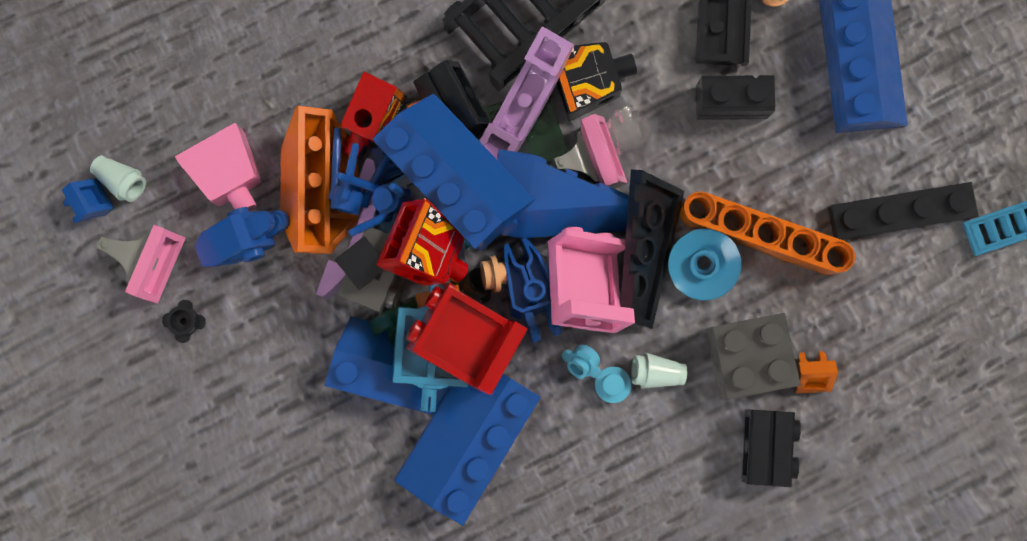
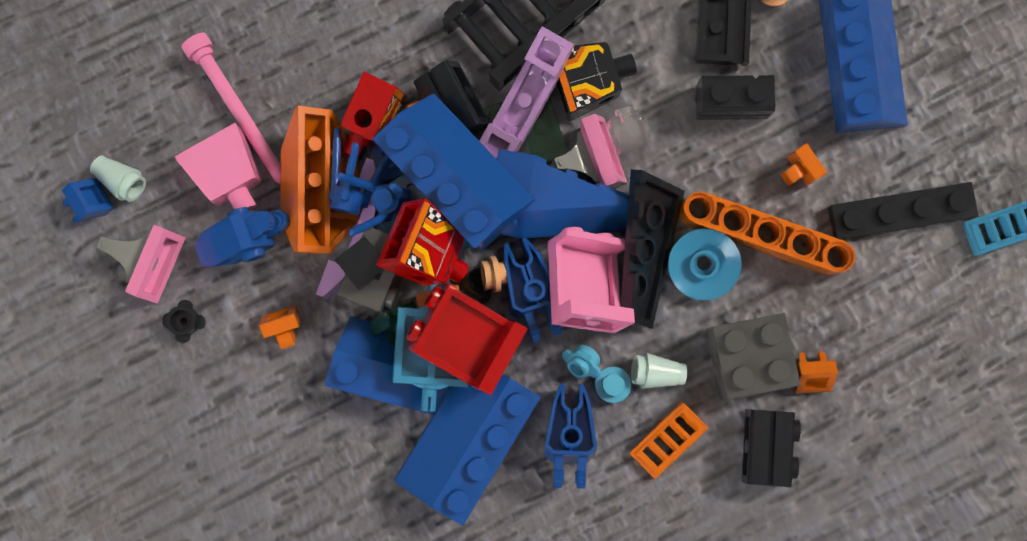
none -> bright pink piece [181,32,281,184]
none -> orange tile [259,304,301,350]
none -> blue hinge [544,384,597,489]
none -> orange slope [629,402,708,479]
none -> orange tile [780,143,828,186]

